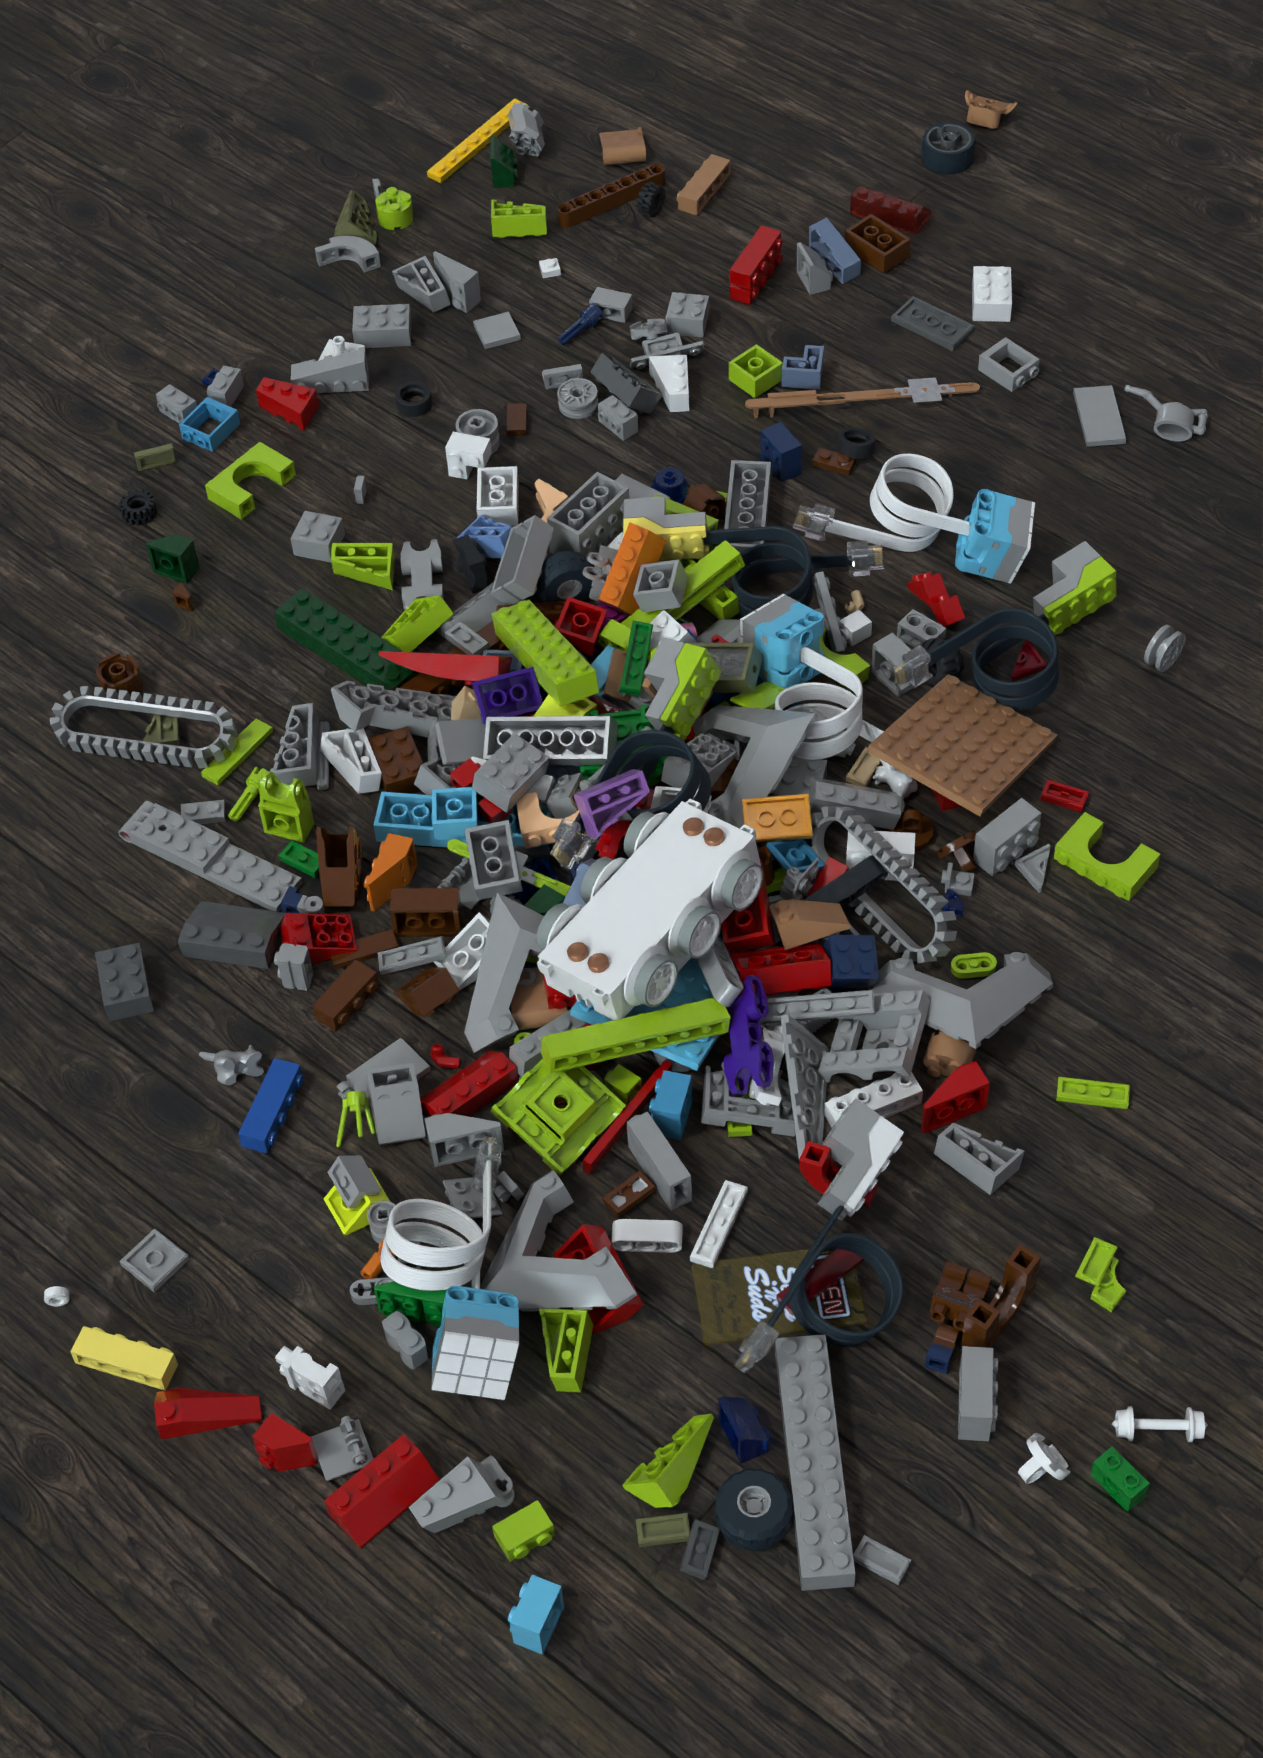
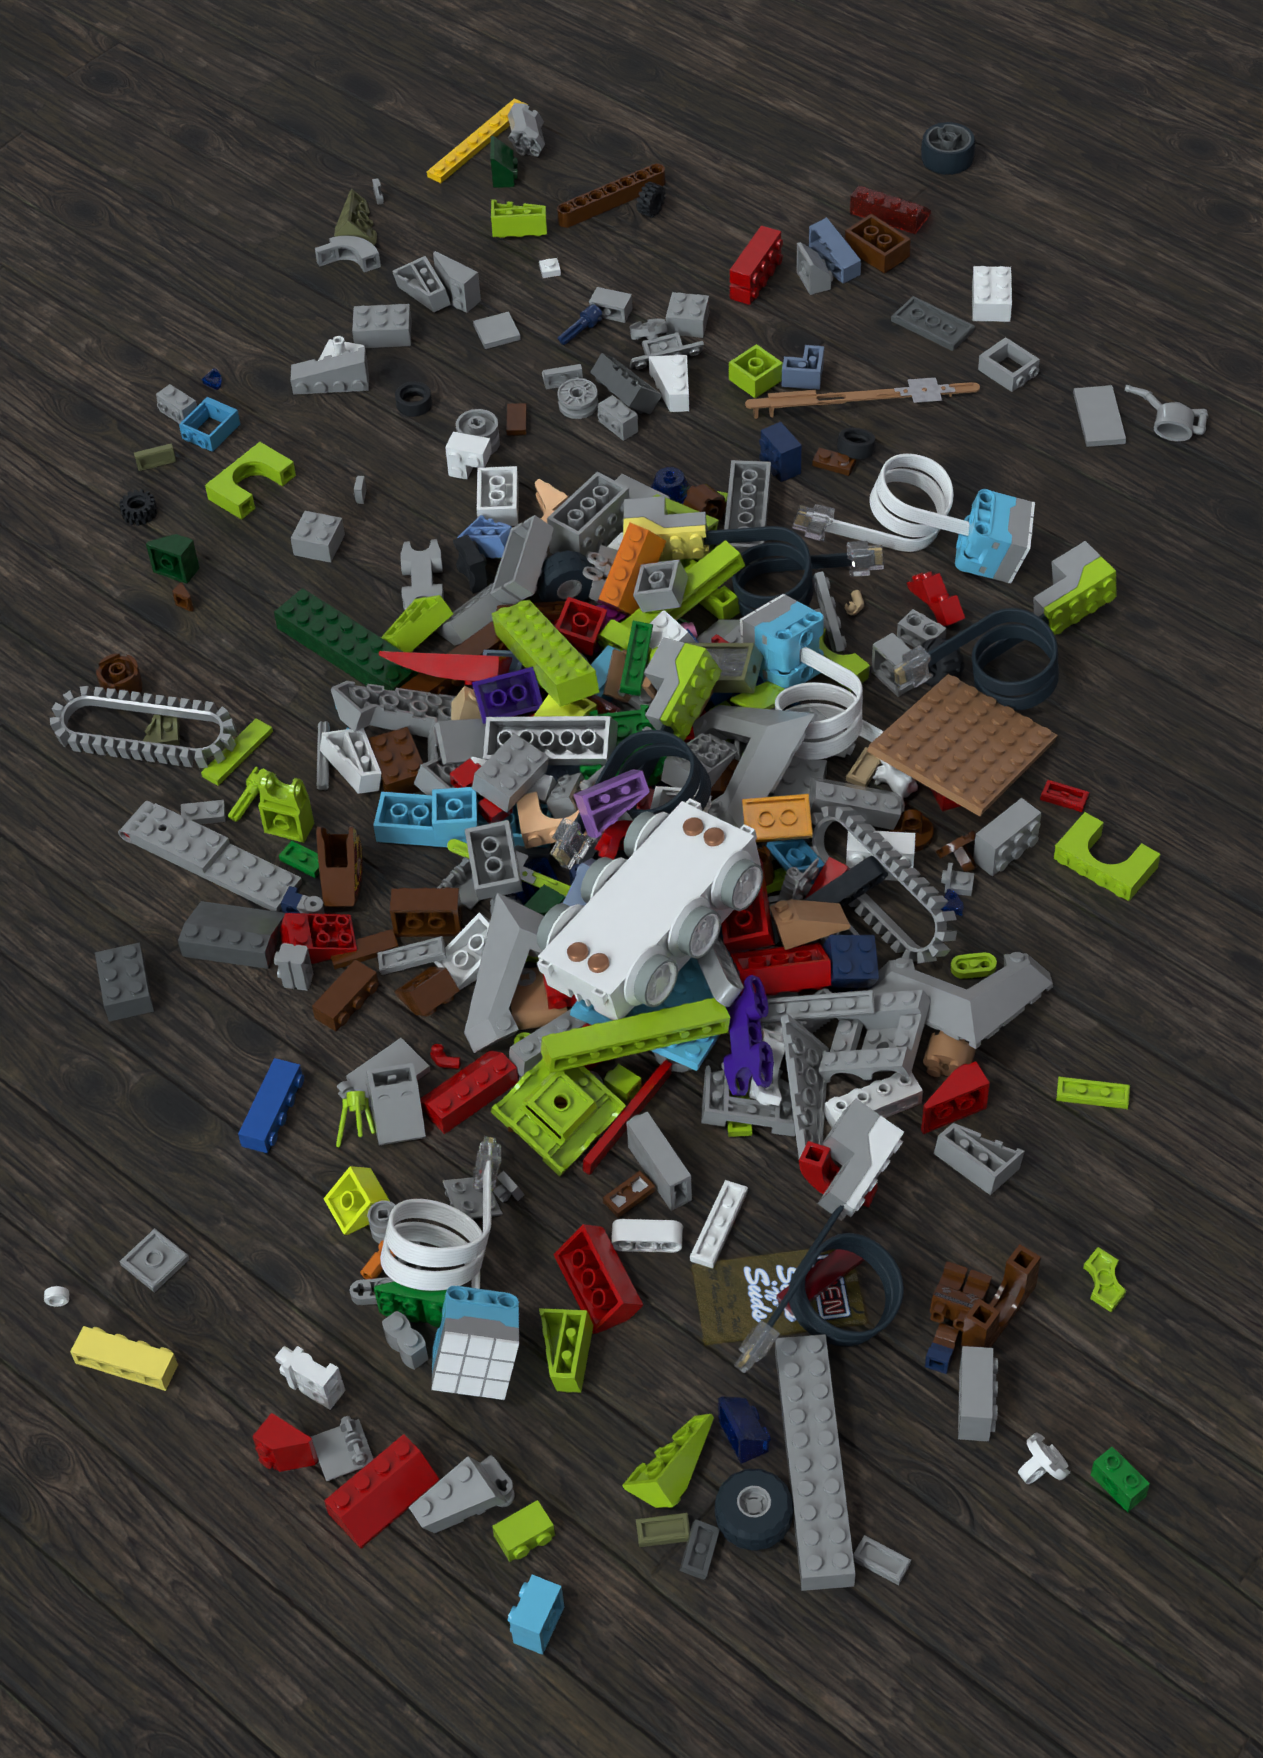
red wedge [154,1388,262,1440] -> none
light grey animal [199,1045,264,1085] -> none
light grey brick [207,365,244,407] -> none
red wedge [256,377,319,431] -> none
light grey wedge [270,703,319,786] -> none
light grey panel [328,1155,381,1208] -> none
lime wedge [331,543,395,590] -> none
orange slope [364,833,418,912] -> none
lime brick [375,187,413,230] -> none
light grey slope [424,1113,504,1167] -> none
light grey plate [445,621,489,655] -> none
light grey wedge [480,1170,637,1311] -> none
medium nougat door [599,127,646,165] -> none
dark azure brick [649,1070,692,1140] -> none
medium nougat brick [677,154,731,215] -> none
white brick [839,610,872,647] -> none
medium nougat piece [965,90,1018,128] -> none
dark red tile [1011,640,1047,682] -> none
light grey tile [1015,844,1051,893] -> none
lime tile [1075,1237,1117,1287] -> none
white piece [1112,1406,1208,1442] -> none
light grey wheel [1144,624,1186,672] -> none

